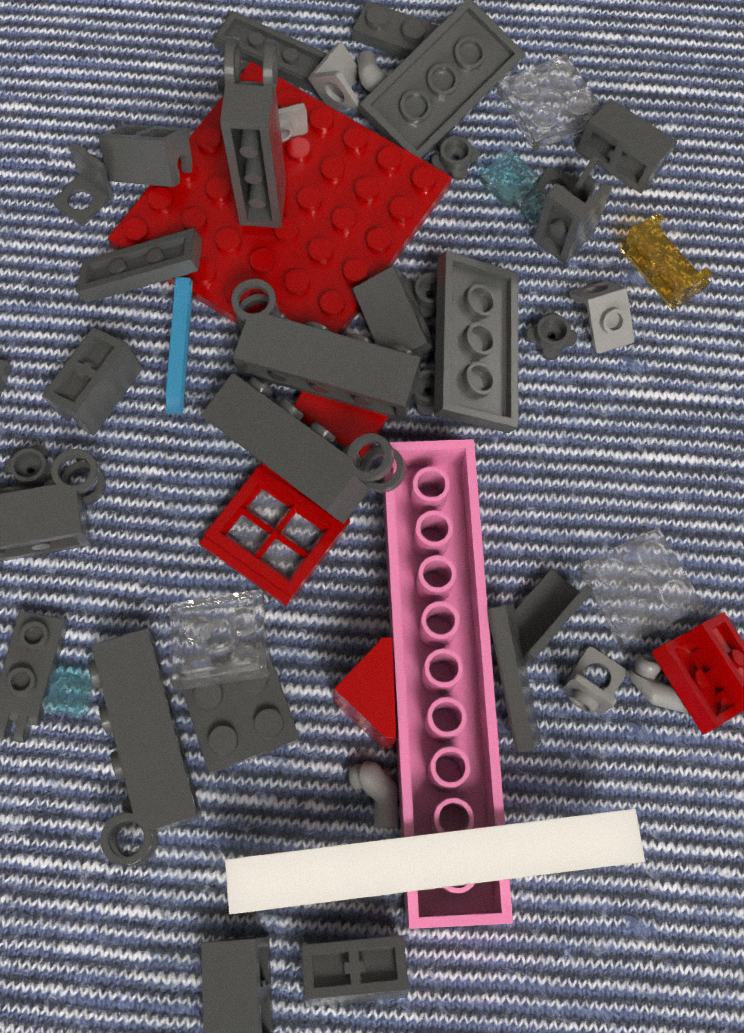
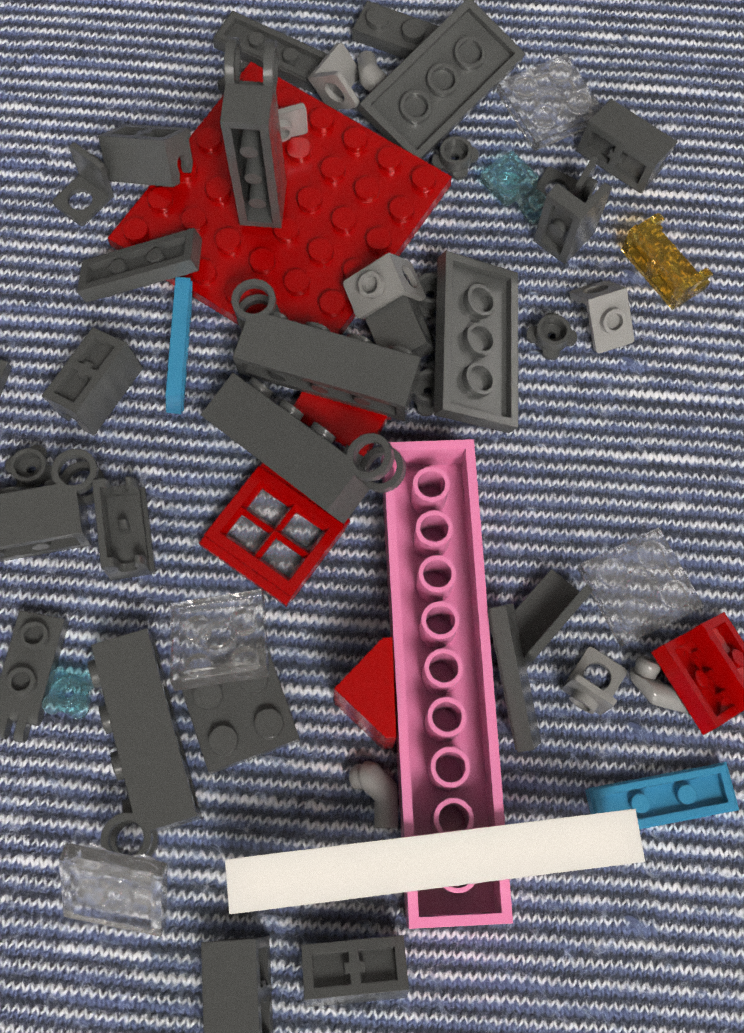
none -> clear plate [59,842,168,937]
none -> dark grey hinge [92,476,156,581]
none -> light grey bracket [343,253,426,319]
none -> dark azure tile [585,762,739,829]

